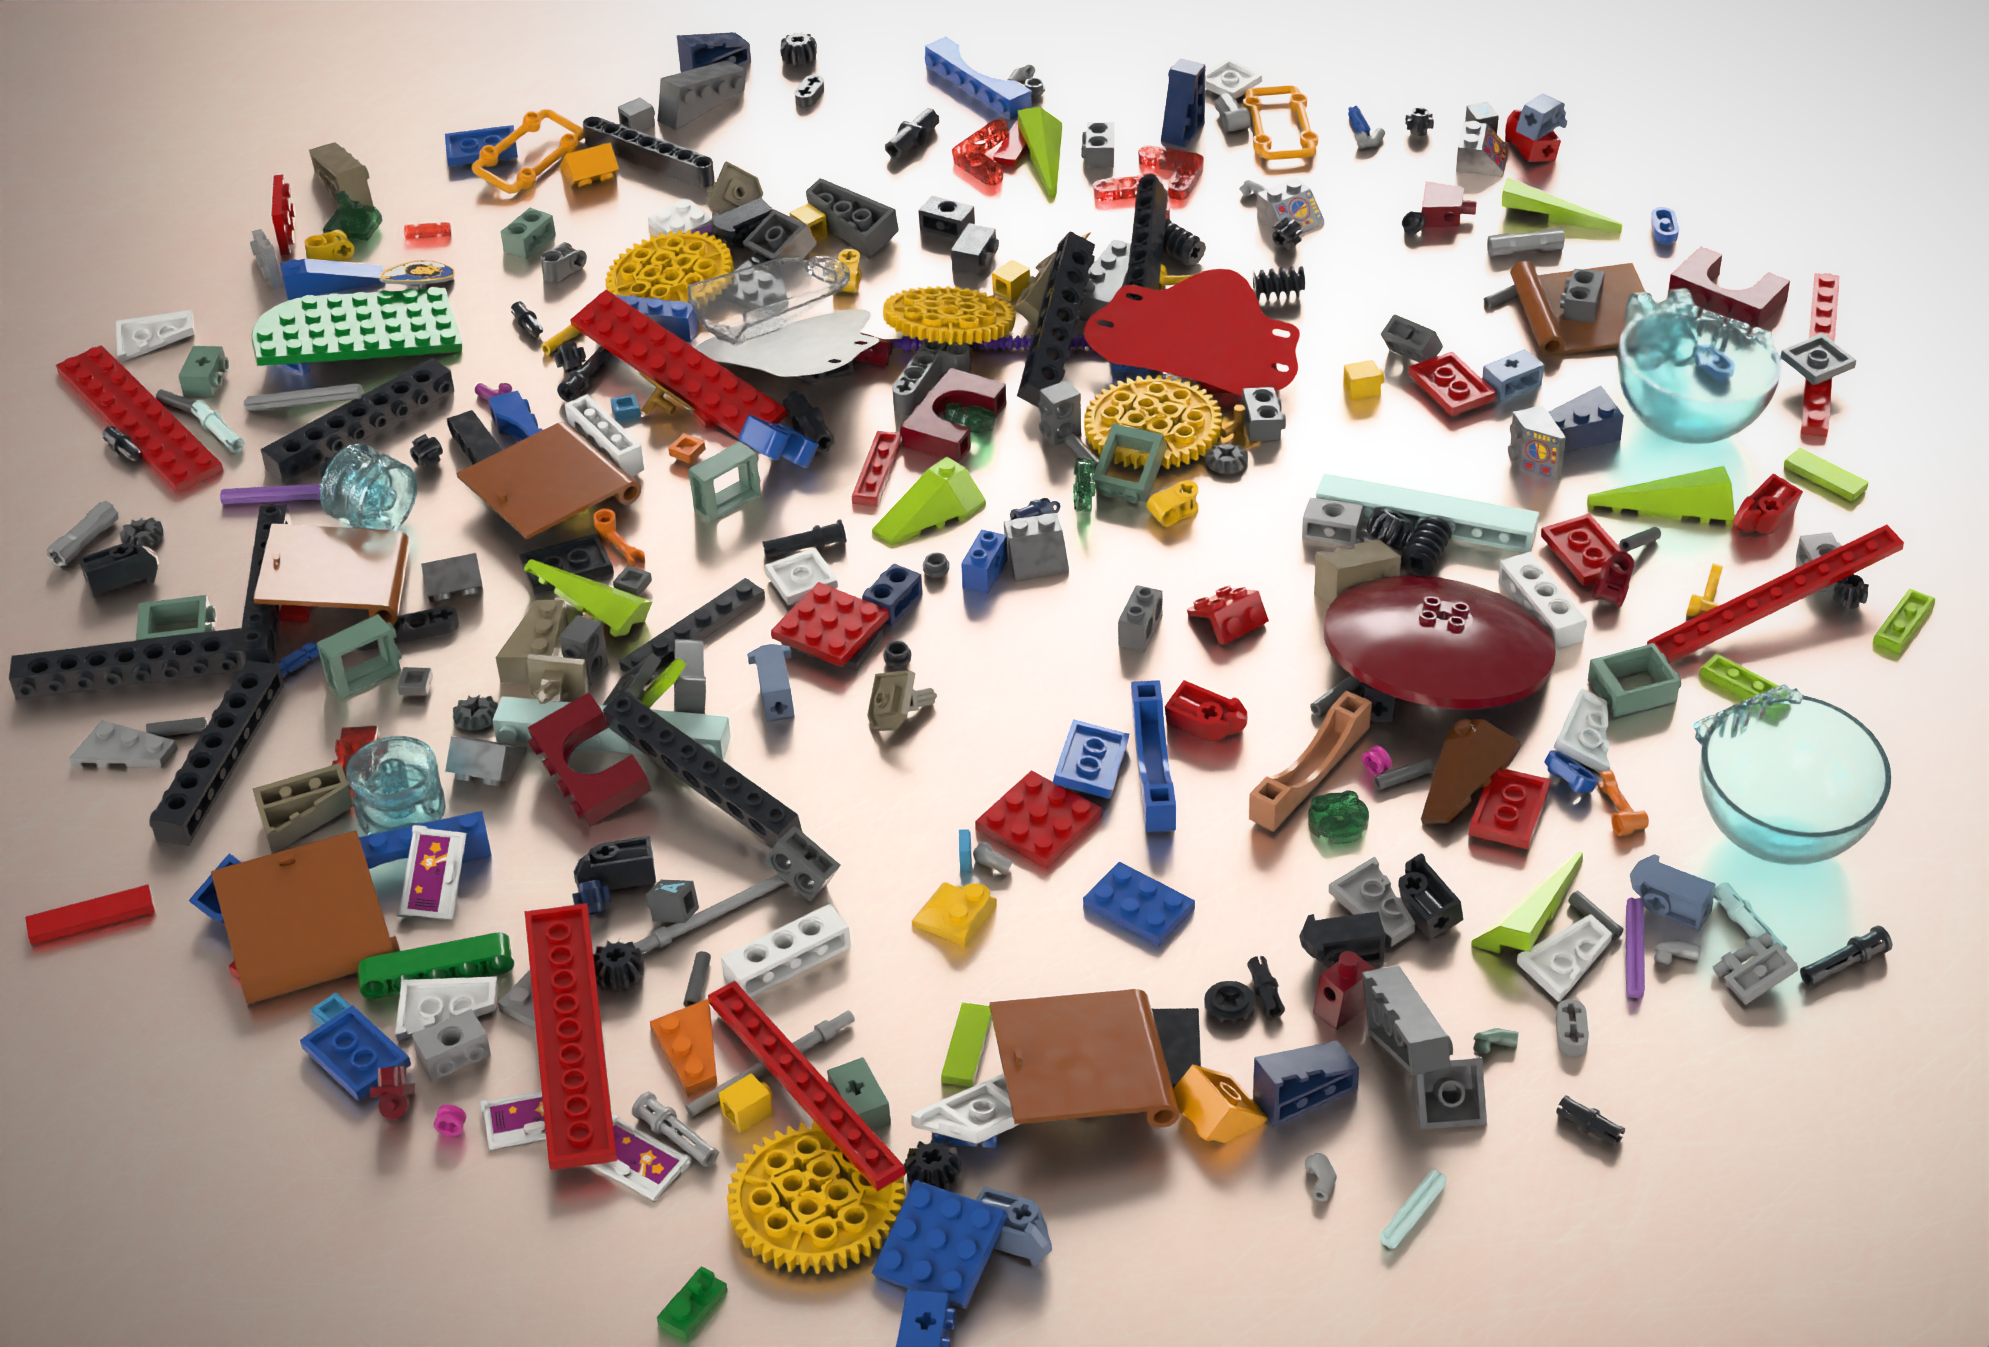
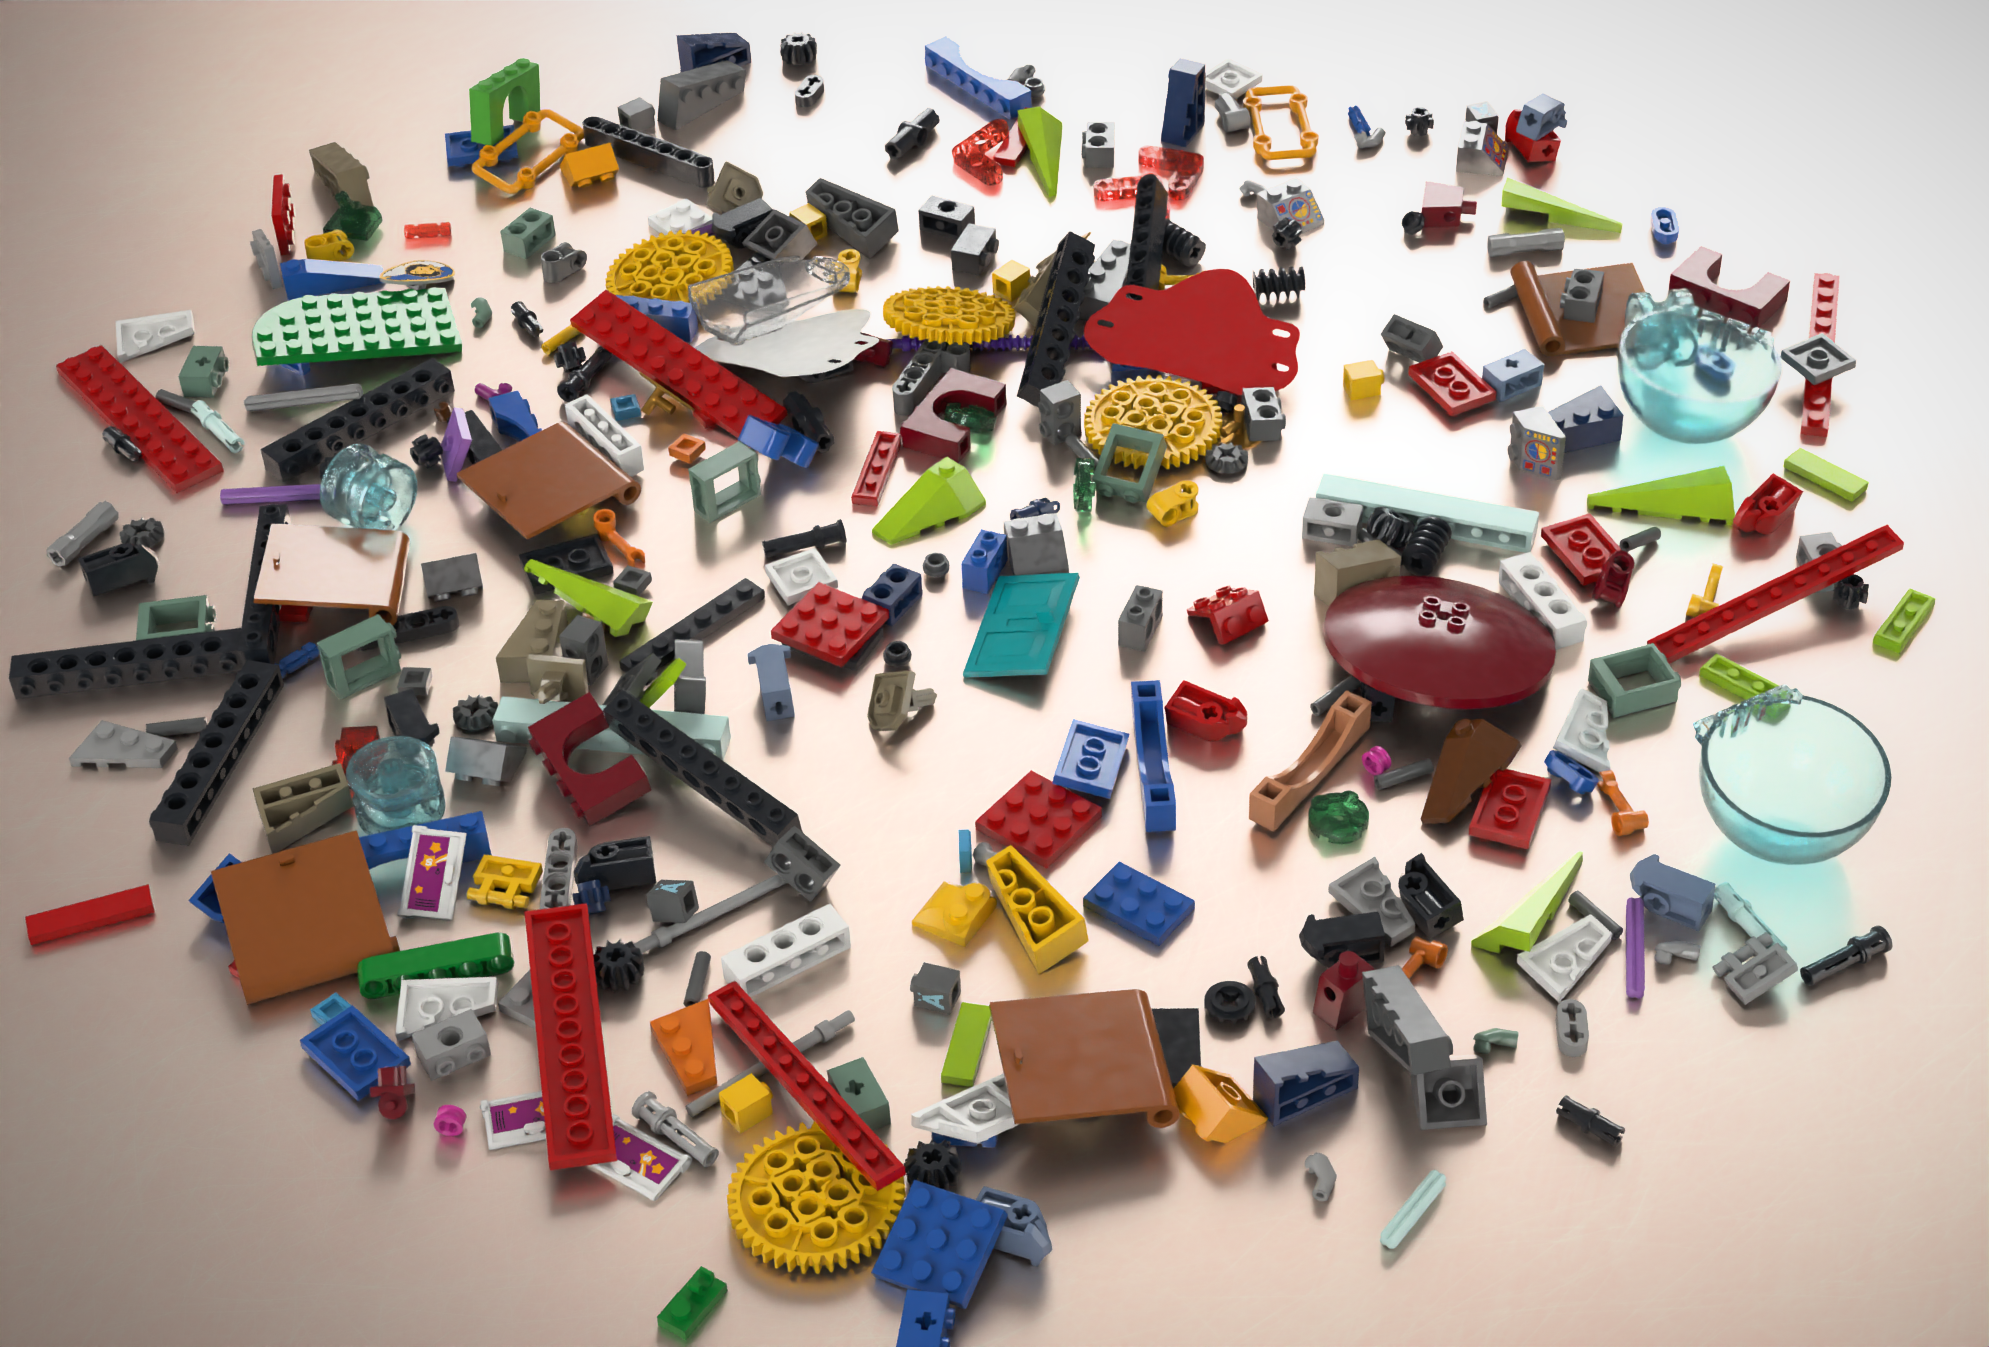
none -> black piece [384,689,440,755]
none -> reddish brown hand [434,402,452,422]
none -> medium lavender plate [441,407,472,482]
none -> yellow plate [467,854,543,910]
none -> bright green arch [469,58,541,145]
none -> sand green arm [471,297,493,328]
none -> light grey beam [540,828,578,909]
none -> dark grey brick [910,962,961,1015]
none -> teal door [962,572,1080,678]
none -> yellow wedge [986,845,1089,975]
none -> black plate [1213,391,1238,413]
none -> orange brick [1401,937,1448,979]

